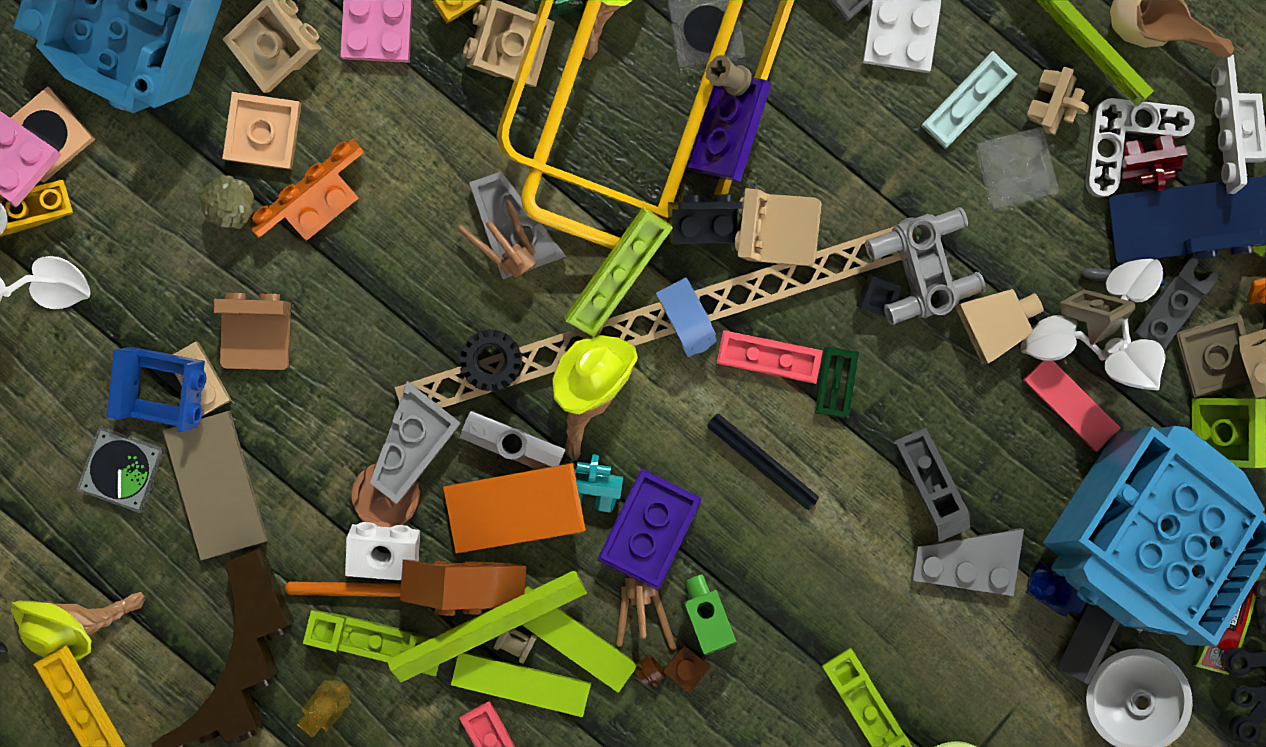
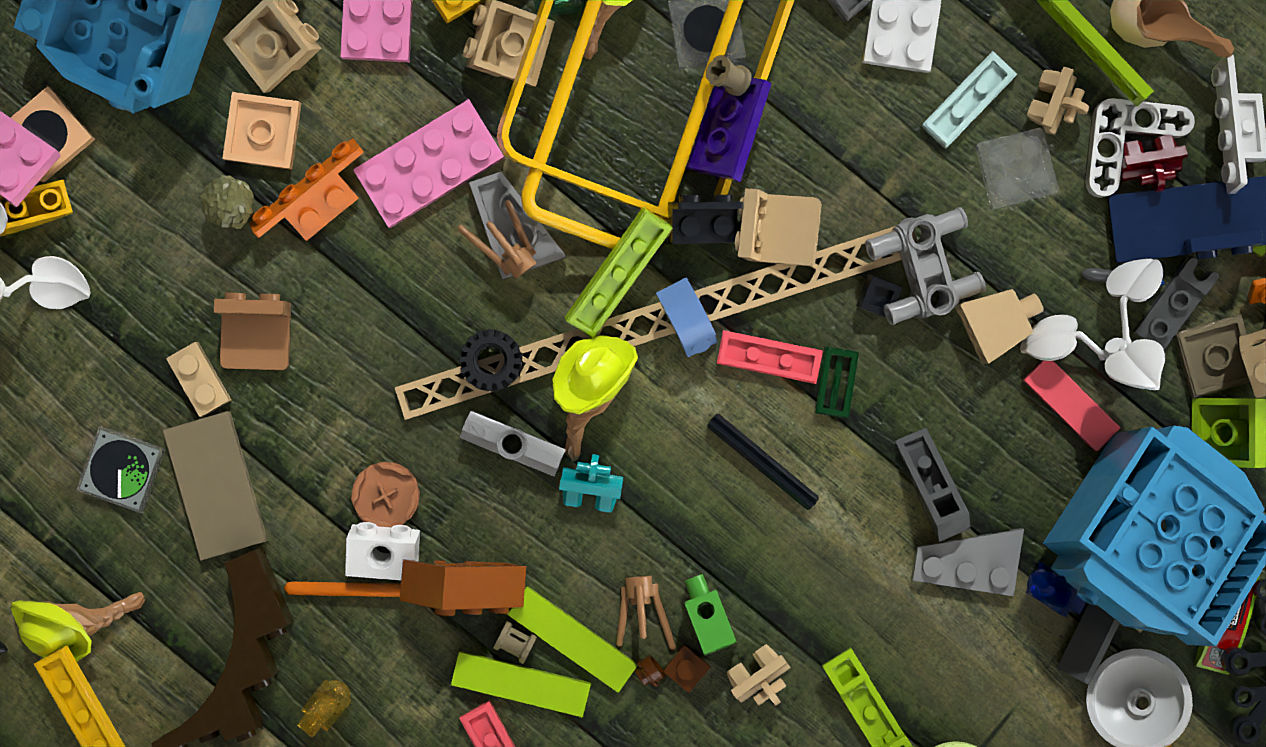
blue panel [107,347,206,432] -> none
lime slope [303,610,439,676] -> none
light grey wing [370,381,462,504] -> none
lime tile [387,570,587,682] -> none
orange tile [443,463,586,553] -> none
dark purple tile [596,469,702,591] -> none
dark tan slope [1060,289,1135,345] -> none
none -> bright pink plate [353,99,505,228]
none -> tan hips [727,644,791,706]

